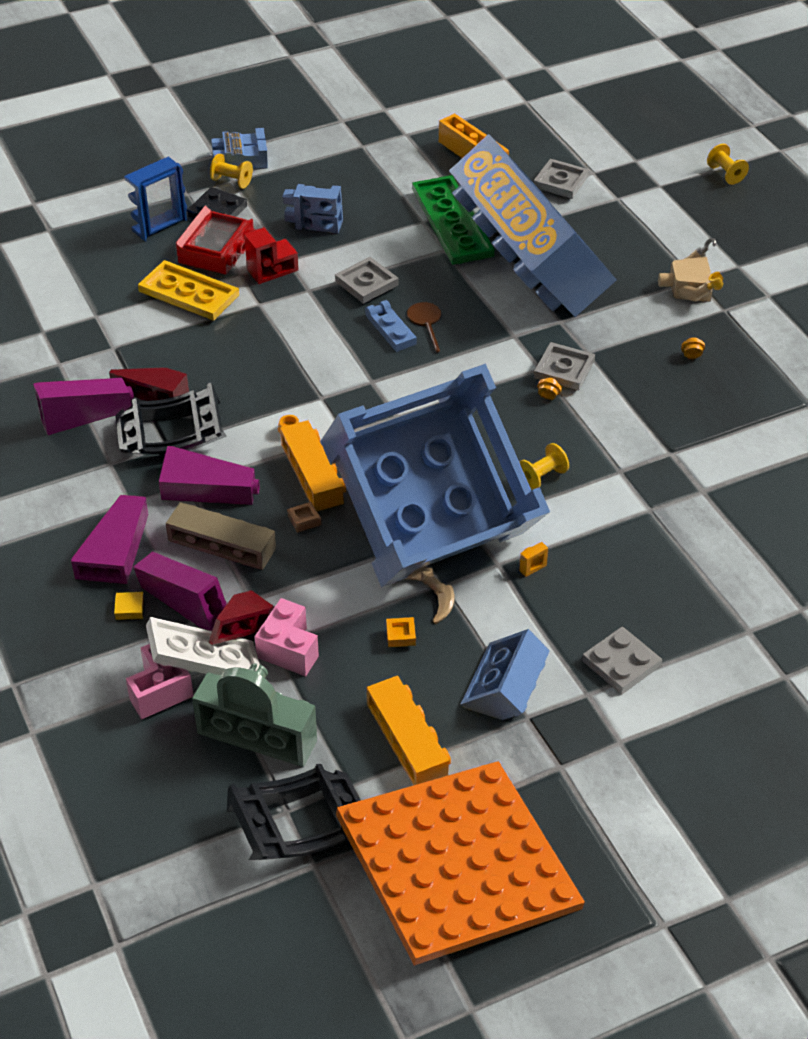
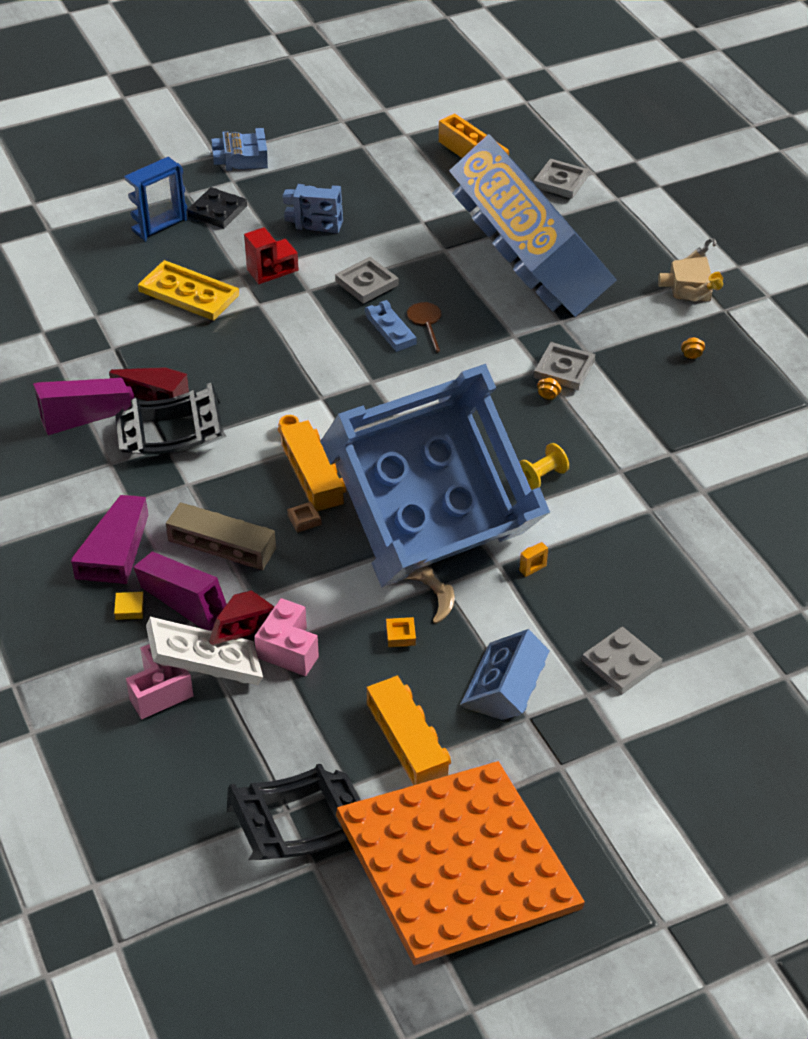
magenta slope [159,446,260,505] -> none
red window [176,205,256,275] -> none
sand green brick [192,663,317,767] -> none
yellow piece [210,153,253,189] -> none
green plate [412,175,495,265] -> none
yellow piece [707,143,749,185] -> none

